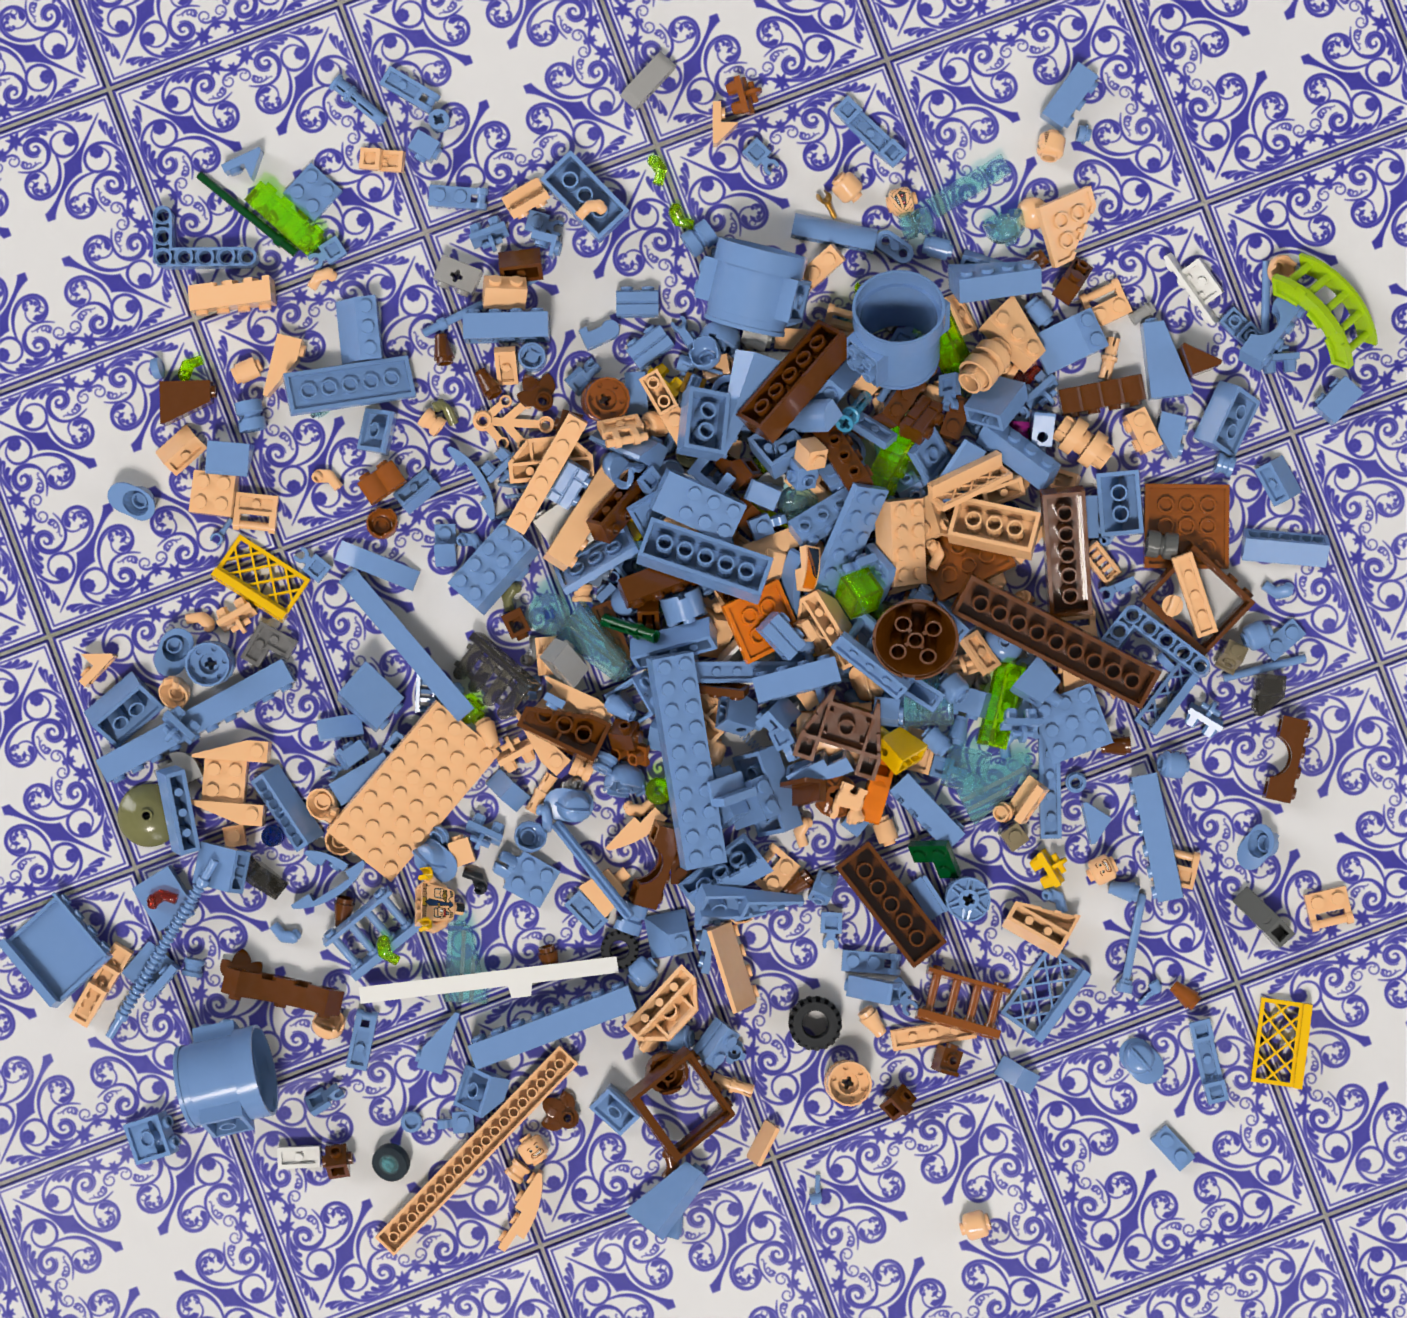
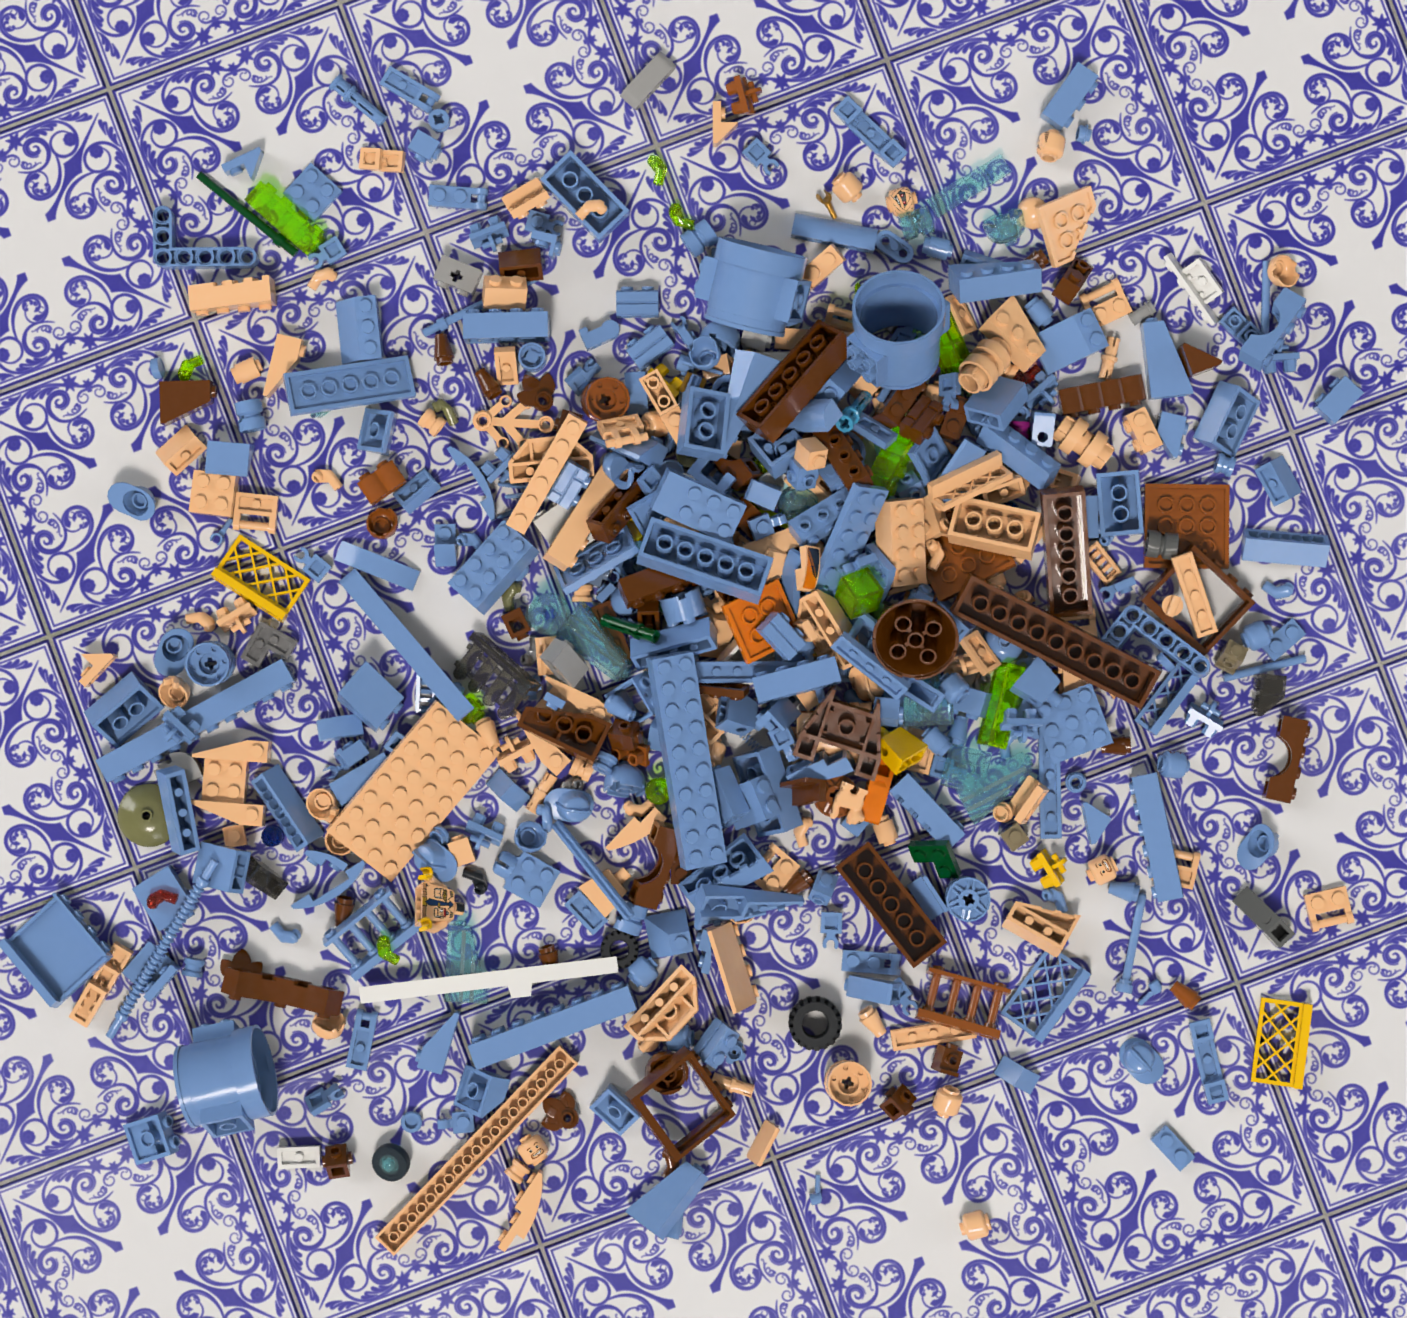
medium blue panel [707,771,758,807] -> none
lime fence [1272,252,1378,369] -> none
none -> light nougat head [932,1085,963,1118]

